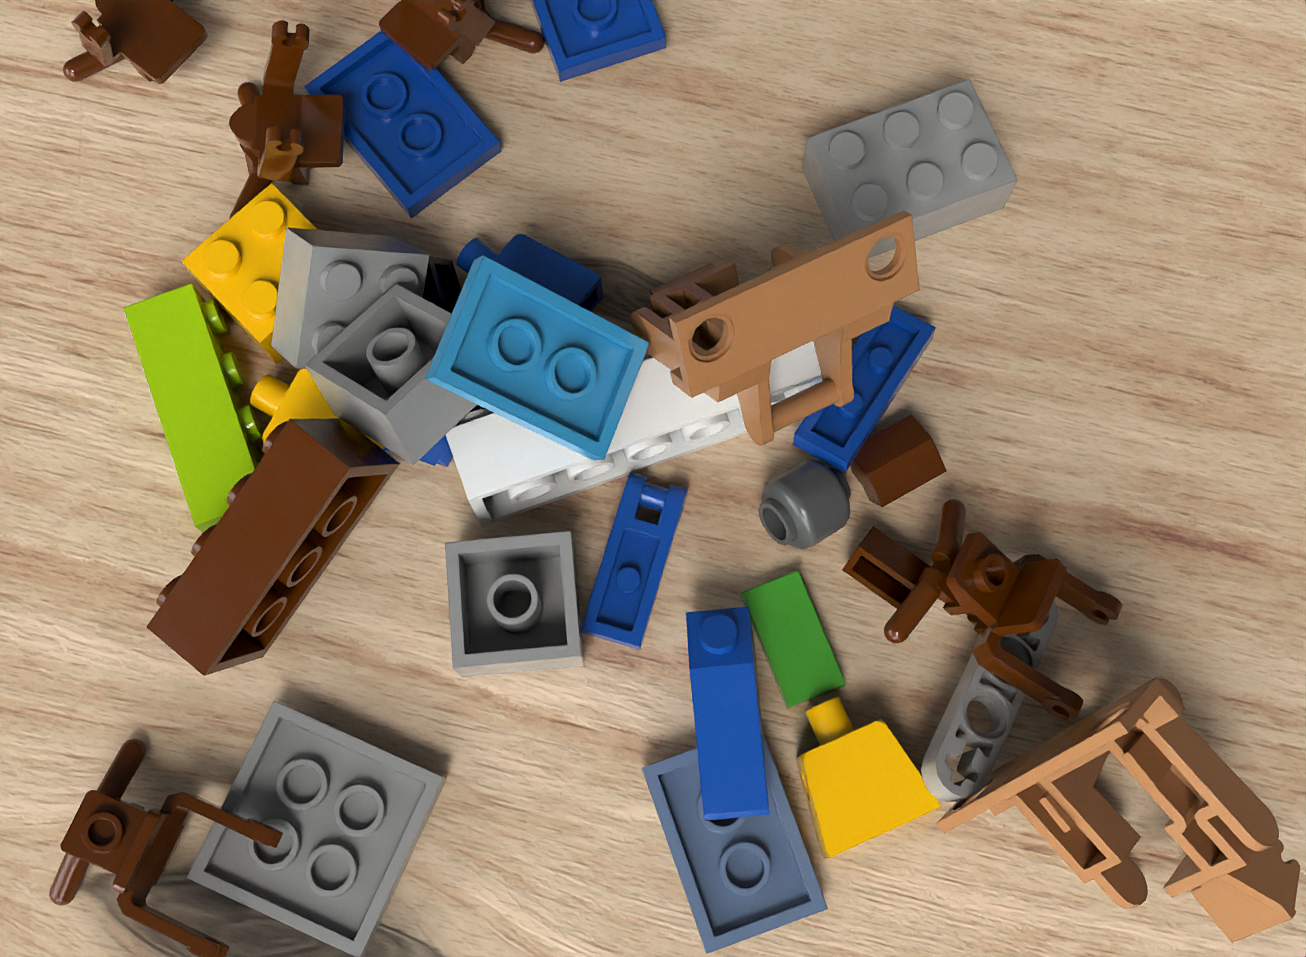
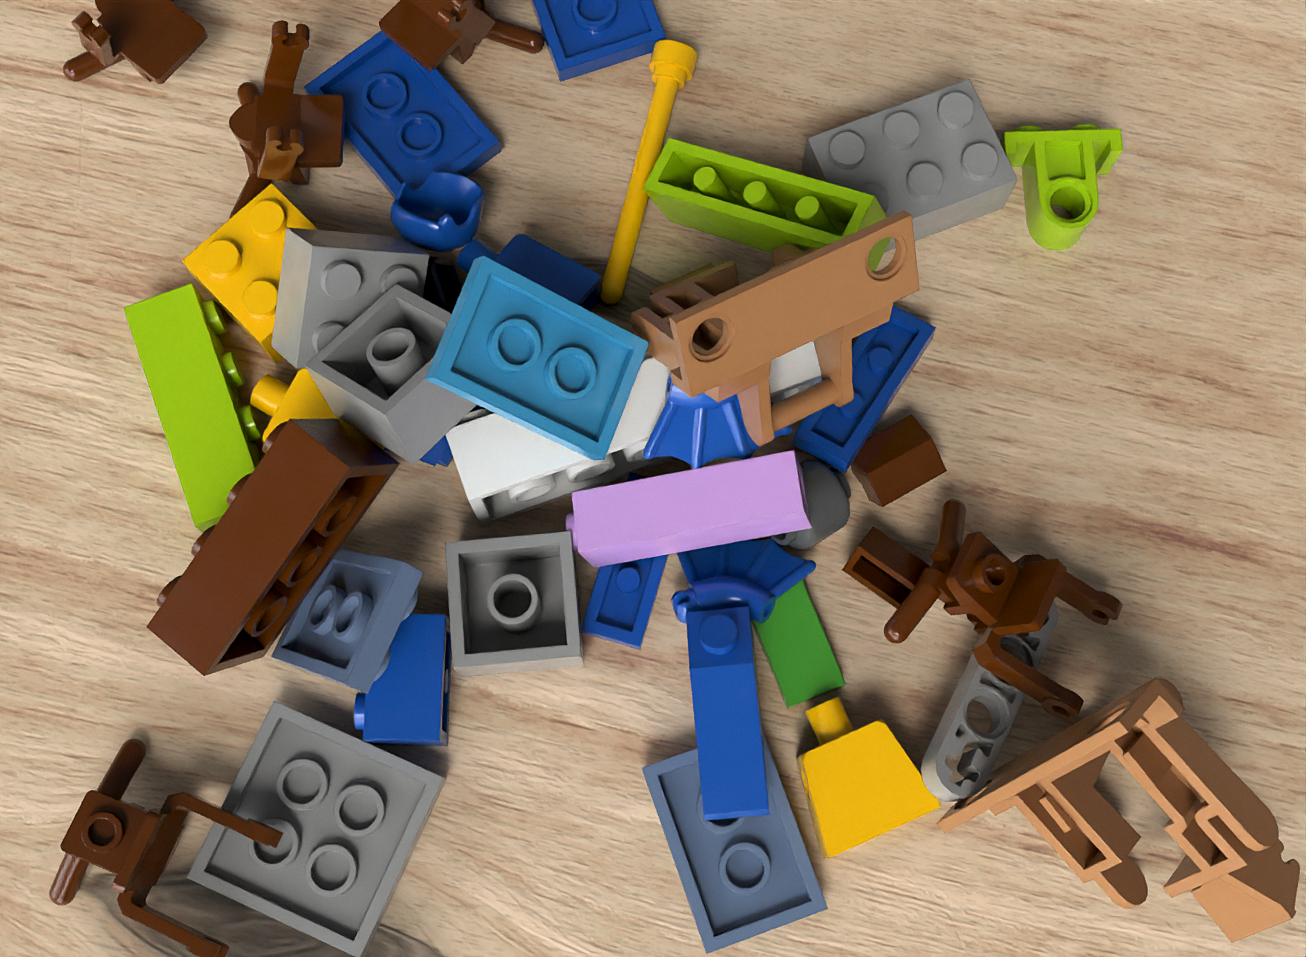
none -> sand blue plate [271,549,424,694]
none -> blue brick [354,614,452,746]
none -> blue hair [390,171,487,252]
none -> lavender brick [566,450,812,568]
none -> yellow piece [600,40,698,305]
none -> lime brick [643,138,892,271]
none -> blue arm [643,373,792,469]
none -> blue arm [671,538,816,624]
none -> lime pin [1000,124,1123,251]

